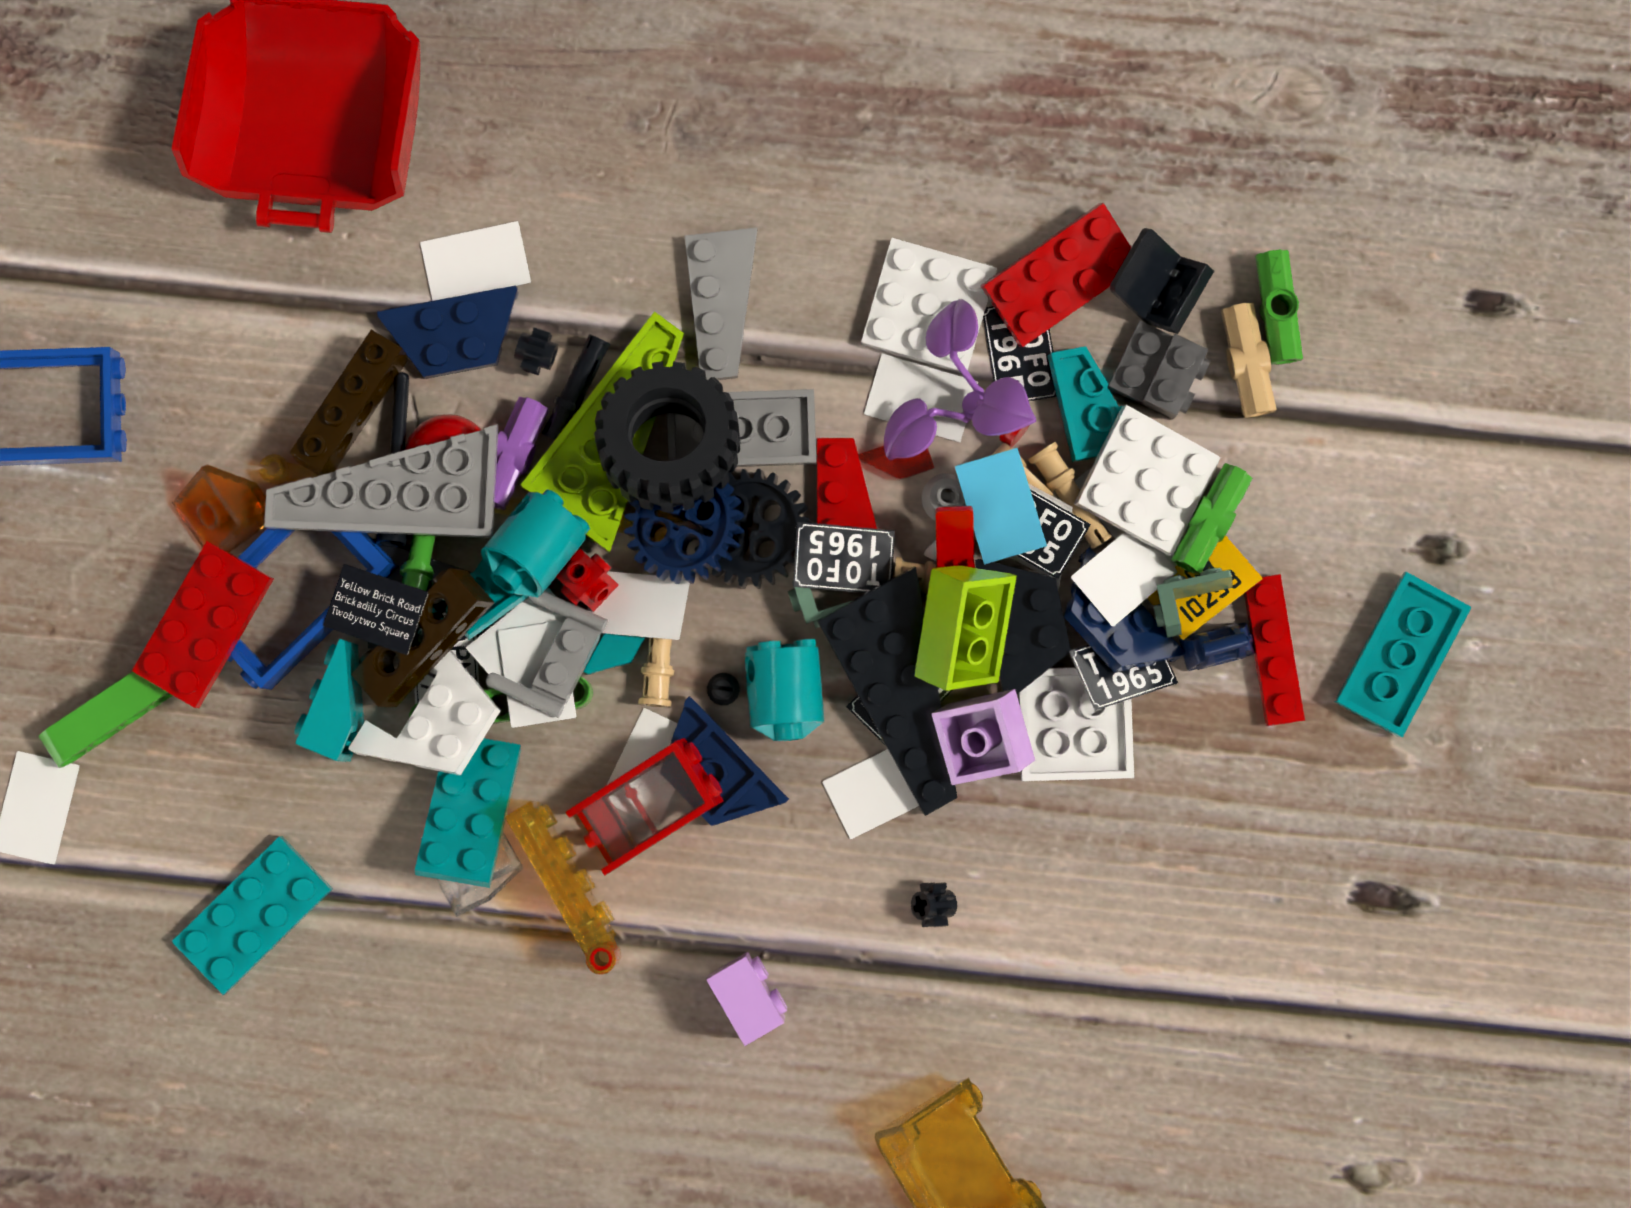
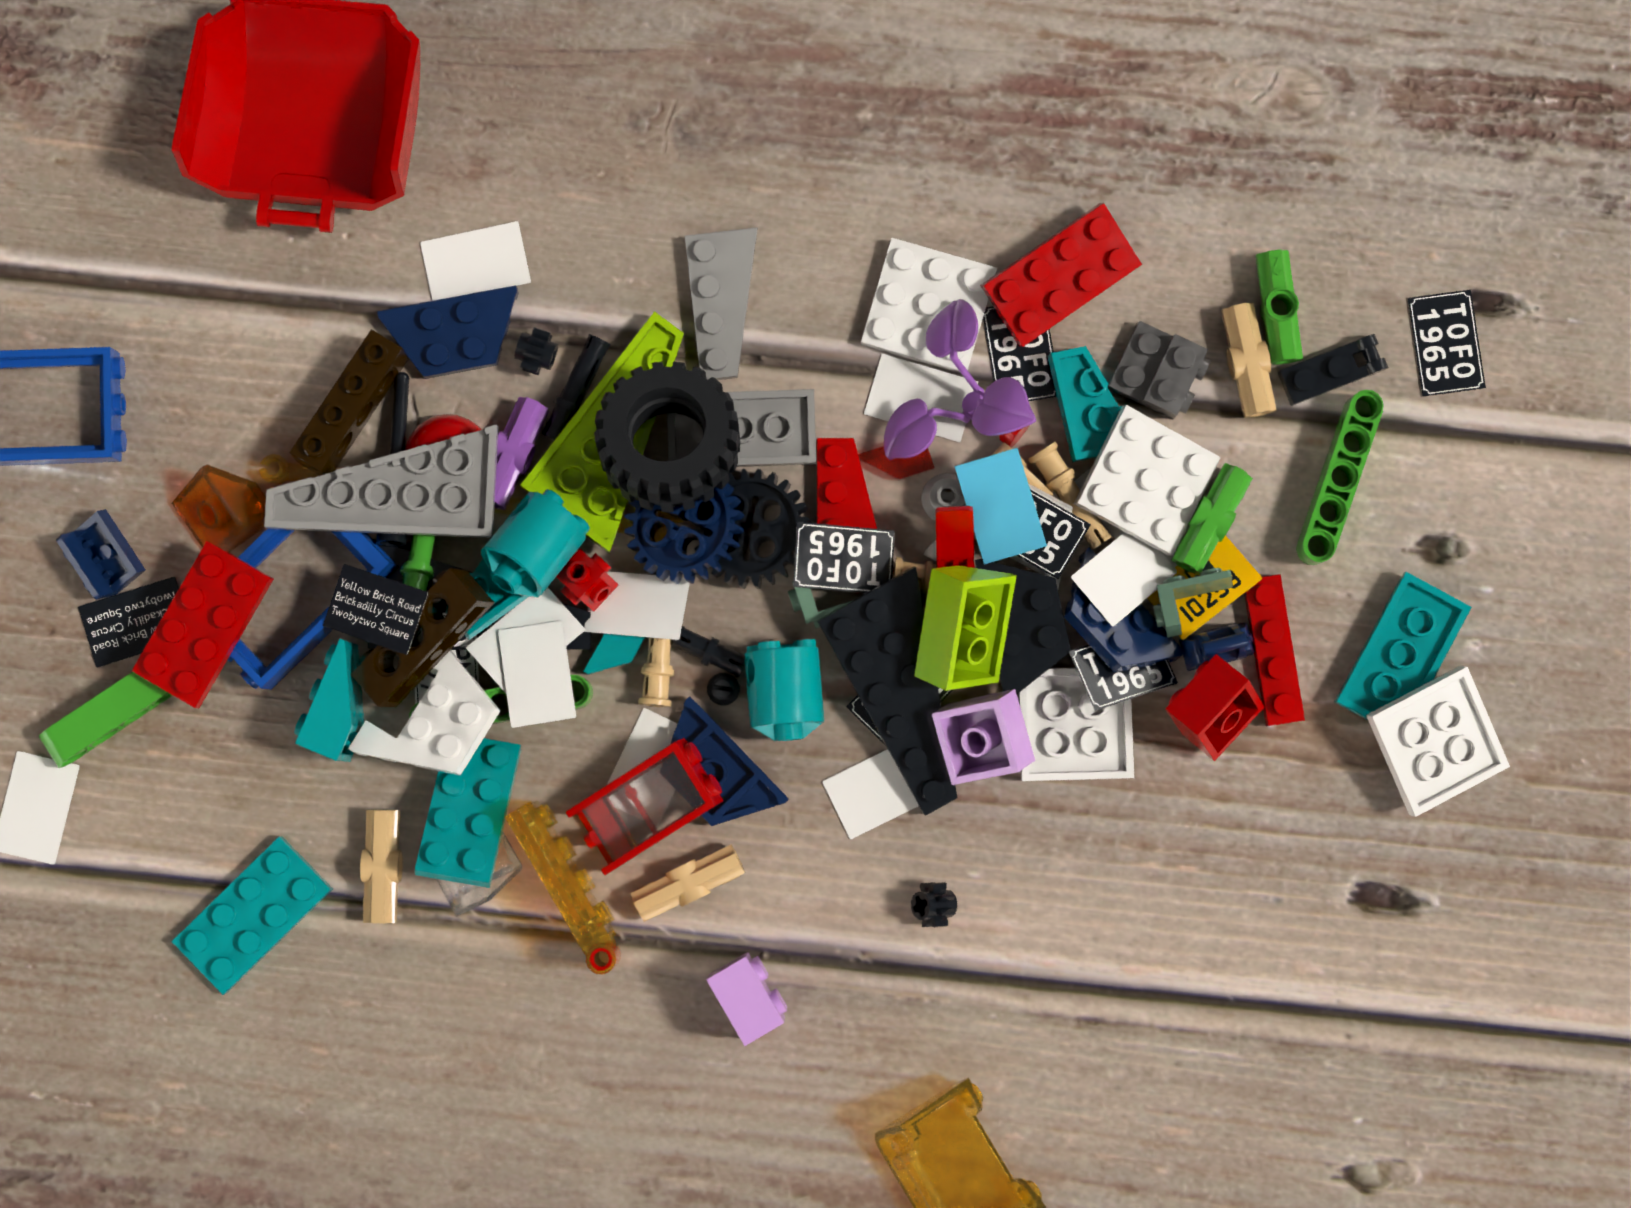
light grey plate [486,591,608,718] -> none
black bracket [1110,228,1214,334] -> none
none -> dark blue bracket [56,509,146,600]
none -> black sticker [78,577,179,668]
none -> tan piece [360,810,403,923]
none -> tan piece [630,844,745,922]
none -> black pin [672,626,745,678]
none -> red brick [1165,654,1265,761]
none -> black plate [1278,334,1389,406]
none -> bright green beam [1296,390,1384,565]
none -> white plate [1366,666,1510,817]
none -> black sticker [1408,290,1486,397]

